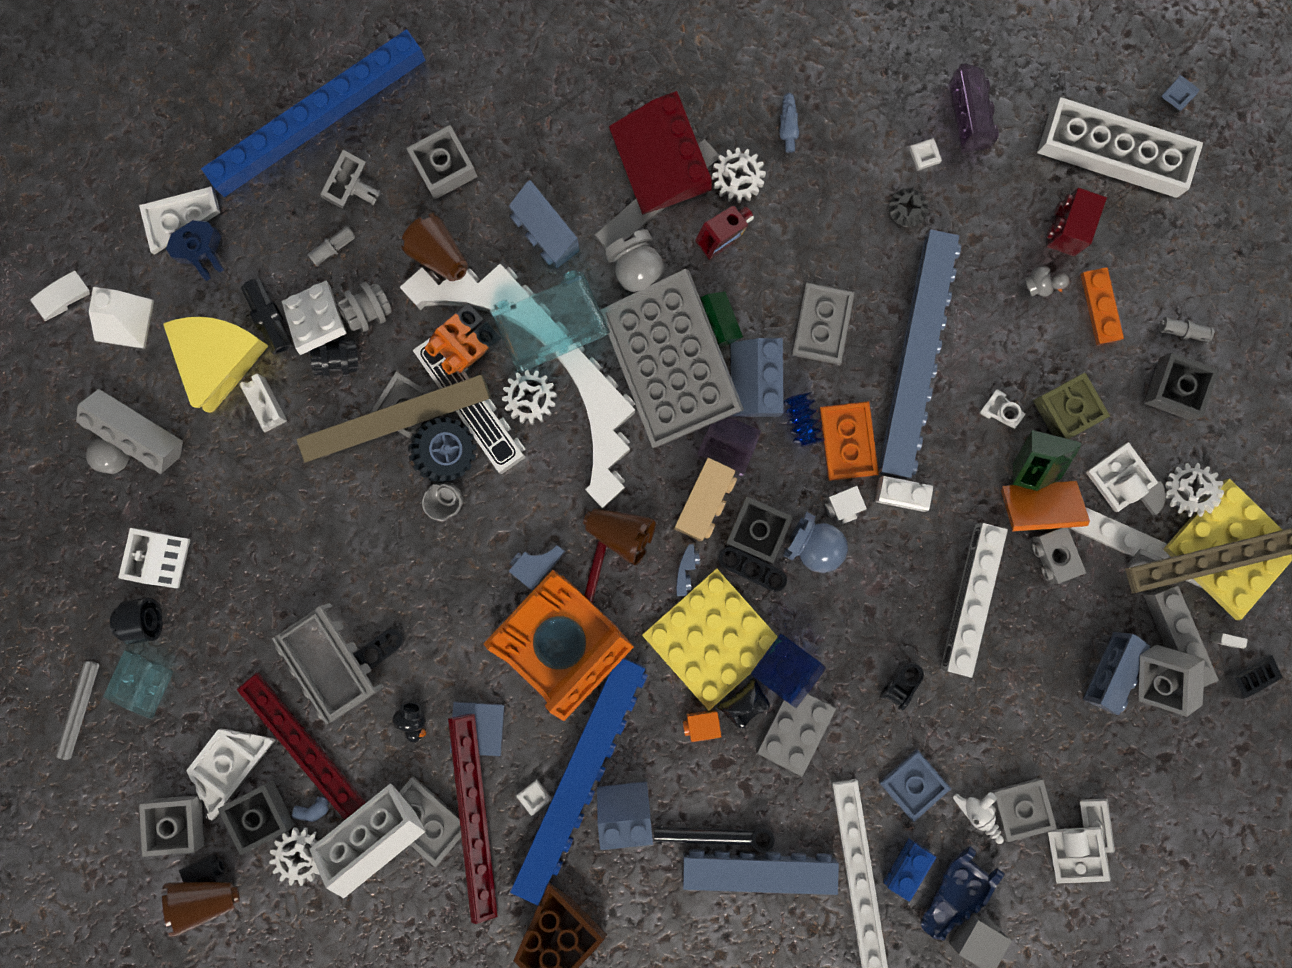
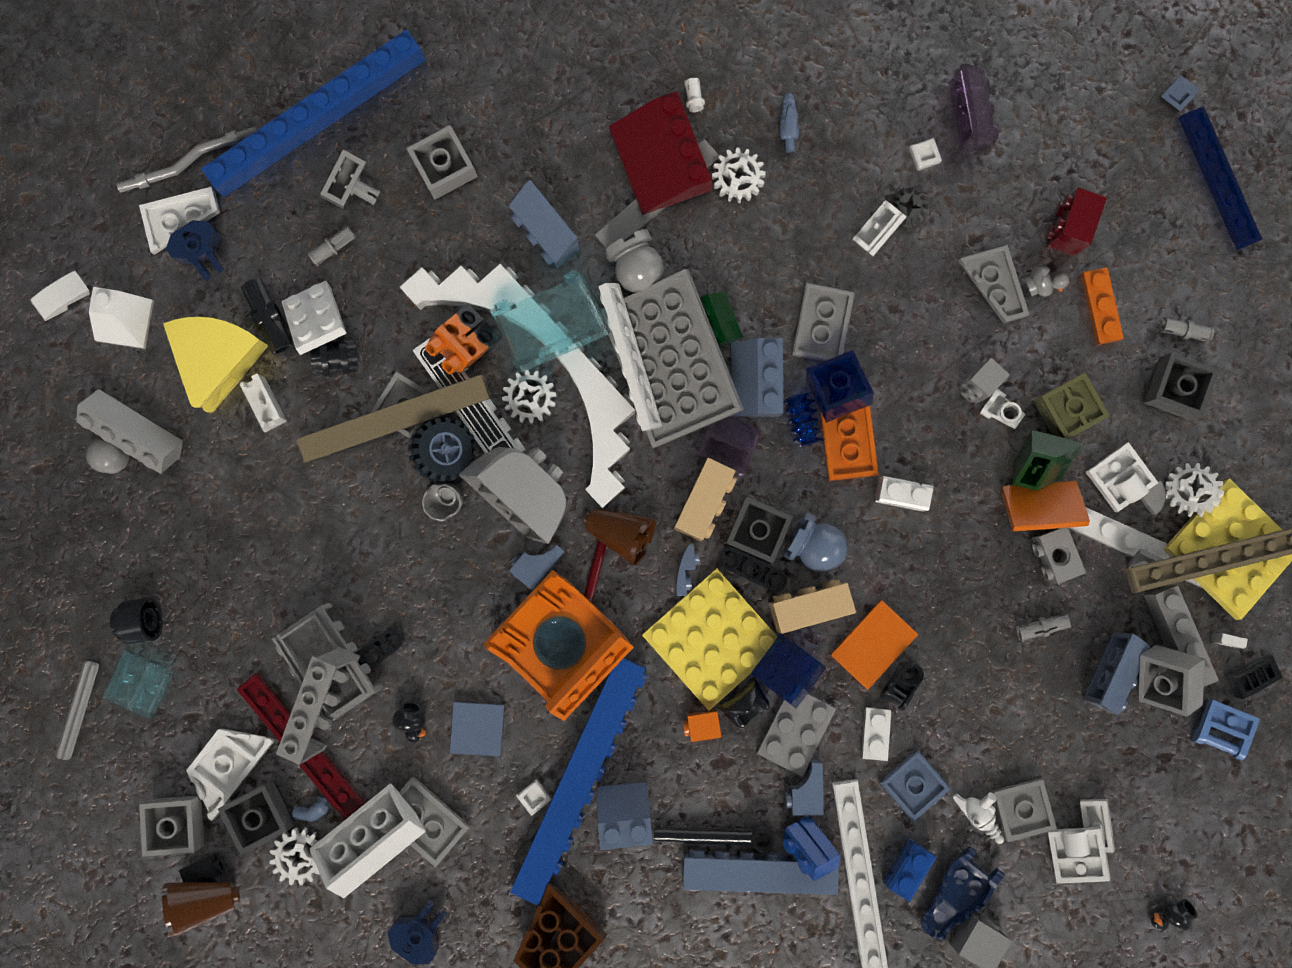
white slope [118,528,190,588] -> none
light grey piece [337,282,391,332] -> none
reddish brown cone [401,214,468,281] -> none
dark red tile [448,713,498,924] -> none
dark red torso [695,206,754,260] -> none
white brick [824,486,867,524] -> none
sand blue brick [878,229,961,480] -> none
white brick [940,523,1008,678] -> none
white brick [1037,97,1203,198] -> none
none -> light grey bar [117,127,257,193]
none -> light grey window [276,646,360,765]
none -> dark blue hinge [387,900,447,965]
none -> light grey hips [459,447,567,544]
none -> white plate [599,283,662,431]
none -> white pin [684,78,705,112]
none -> tan brick [768,579,856,634]
none -> blue brick [783,816,841,881]
none -> sand blue arch [785,760,824,815]
none -> clear blue brick [806,350,874,423]
none -> orange tile [830,600,919,690]
none -> white hinge [853,200,906,256]
none -> white plate [861,707,891,761]
none -> light grey wing [958,245,1030,324]
none -> light grey brick [959,358,1010,404]
none -> light grey pin [1016,613,1071,642]
none -> black animal [1151,899,1197,931]
none -> clear blue tile [1178,106,1263,251]
none -> medium blue plate [1192,699,1260,760]

